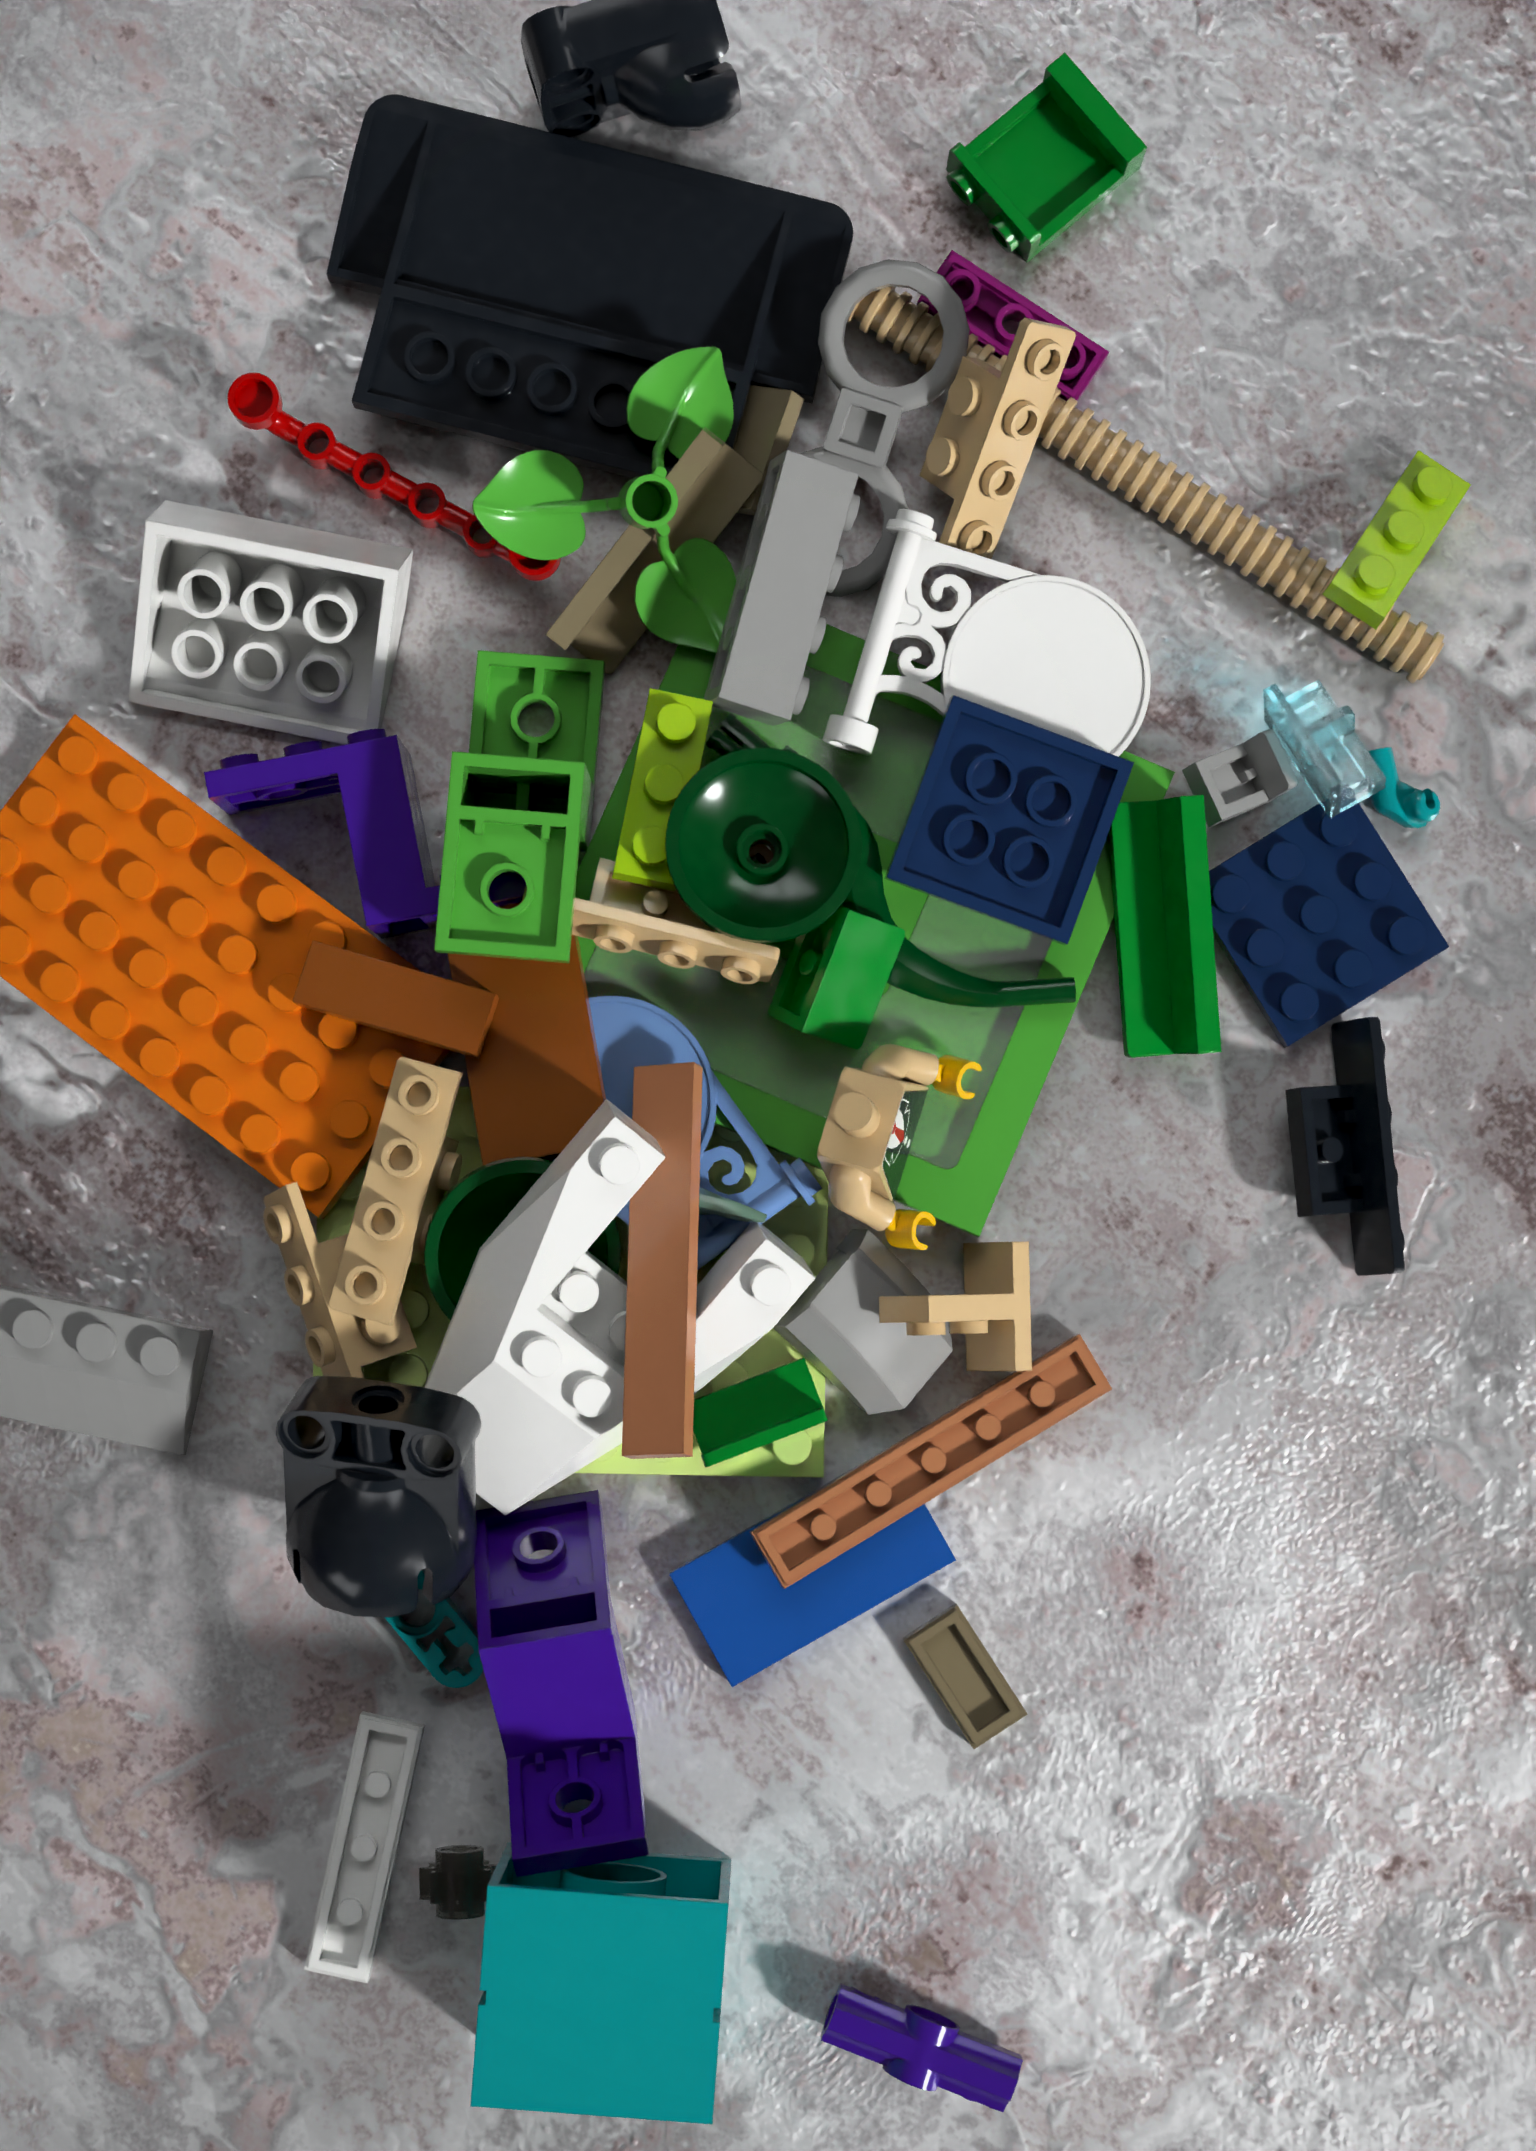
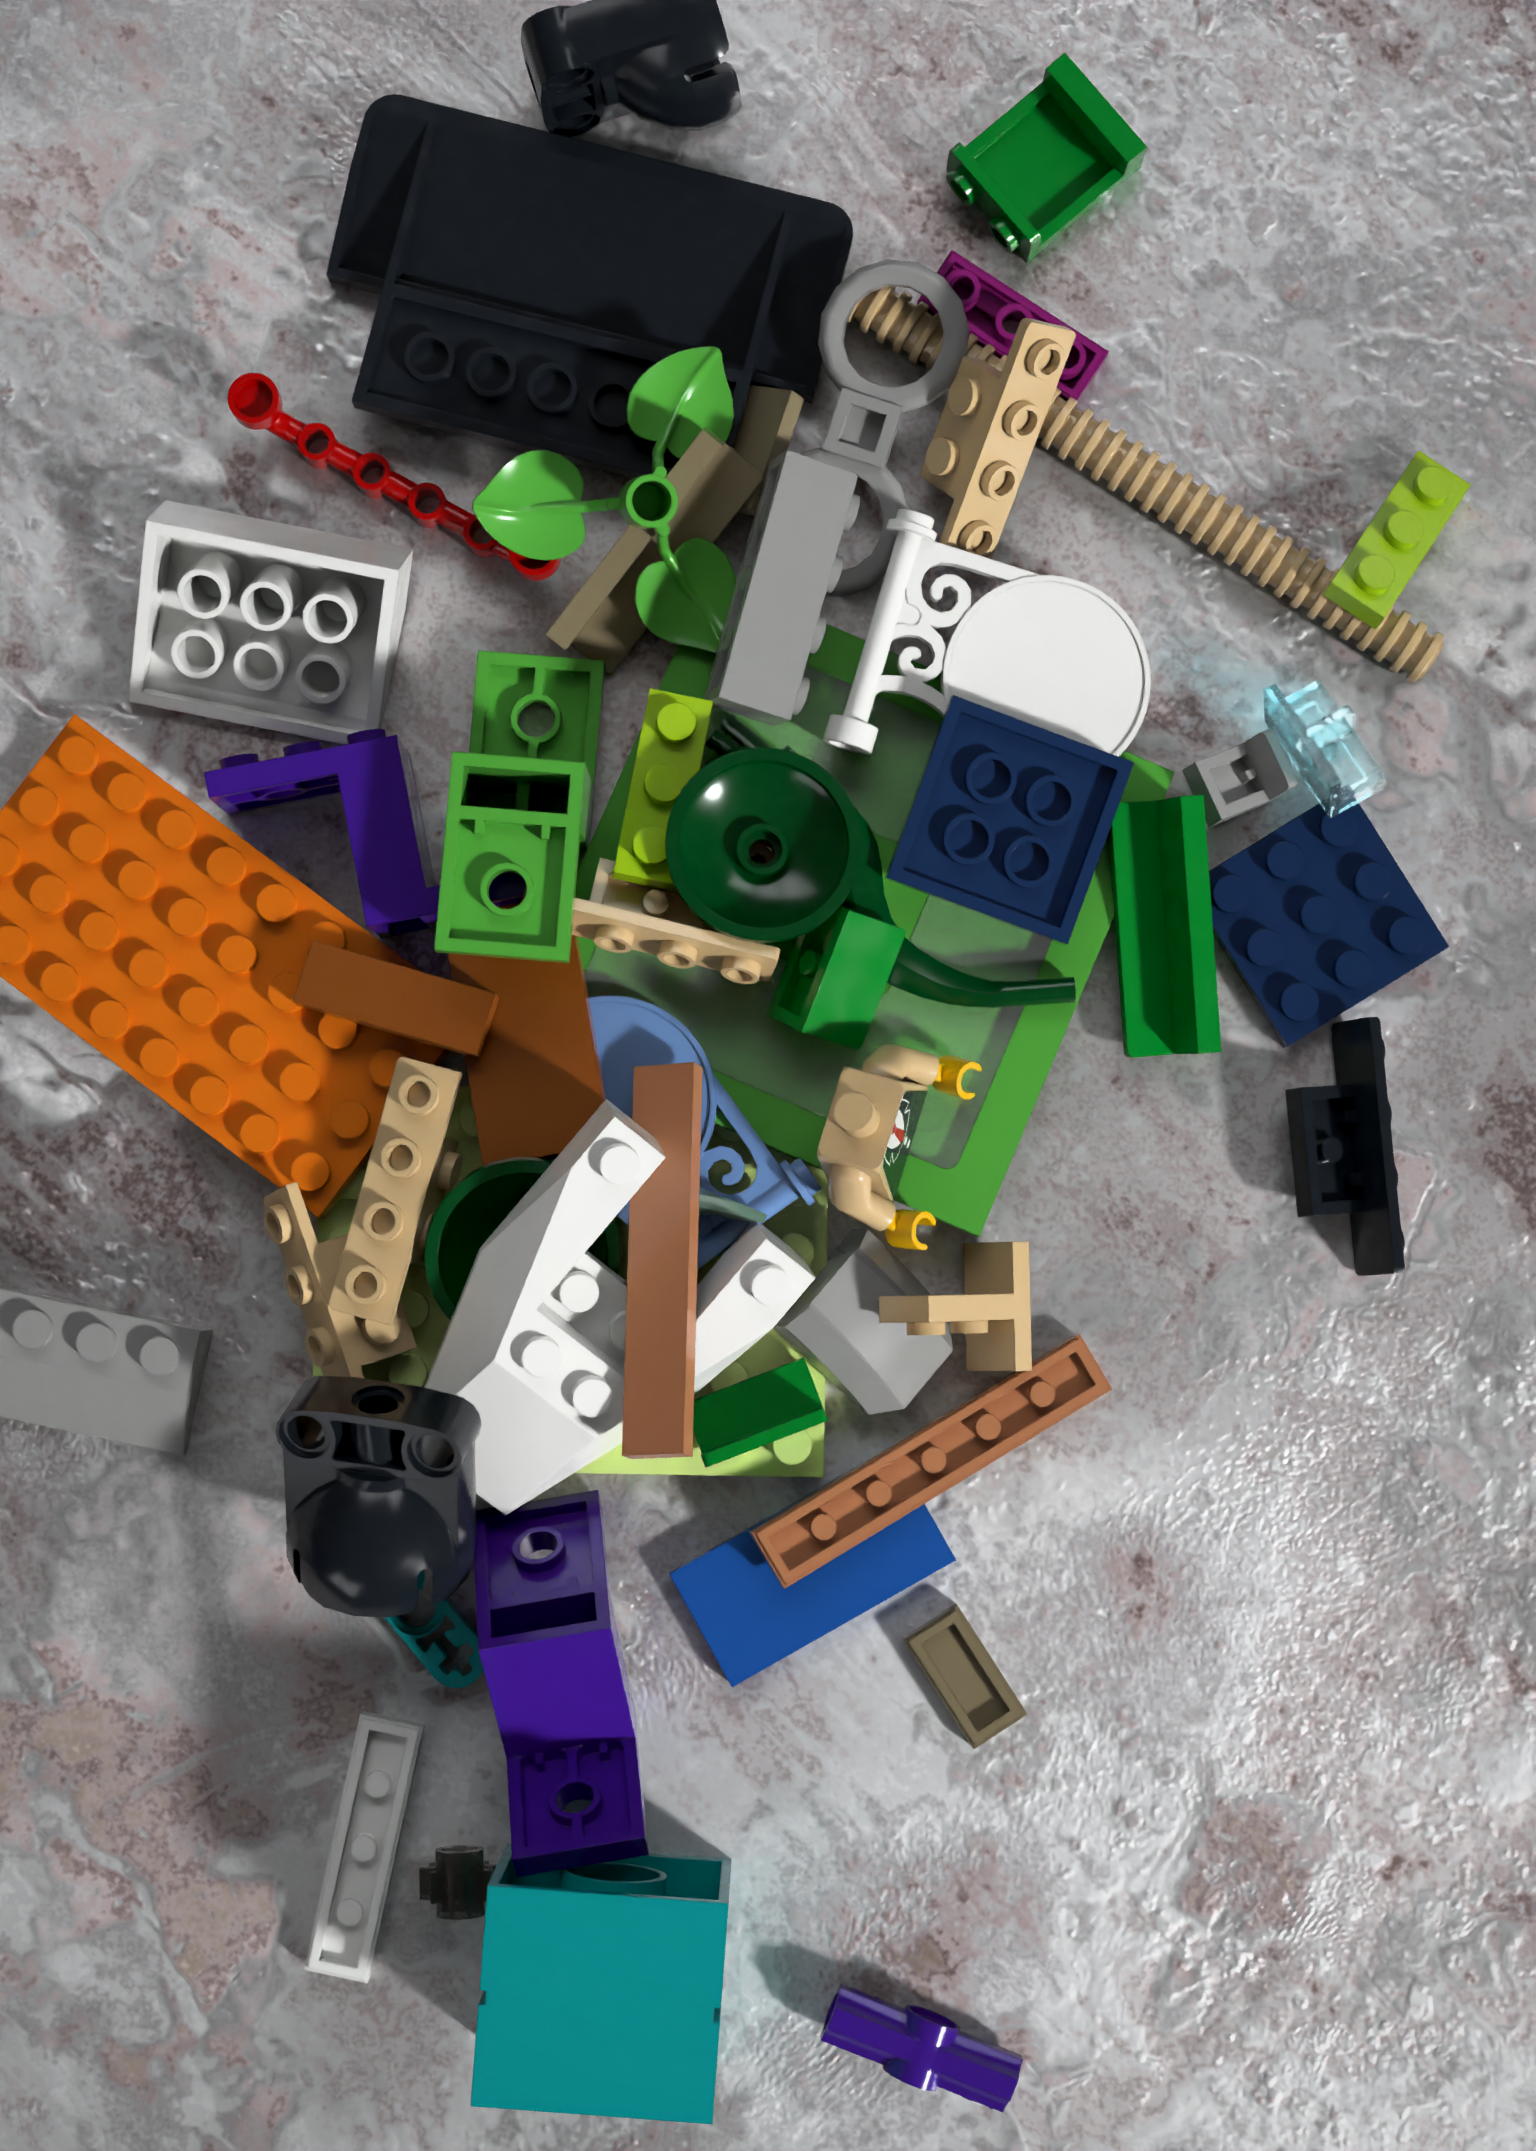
teal arm [1361,747,1440,828] -> none

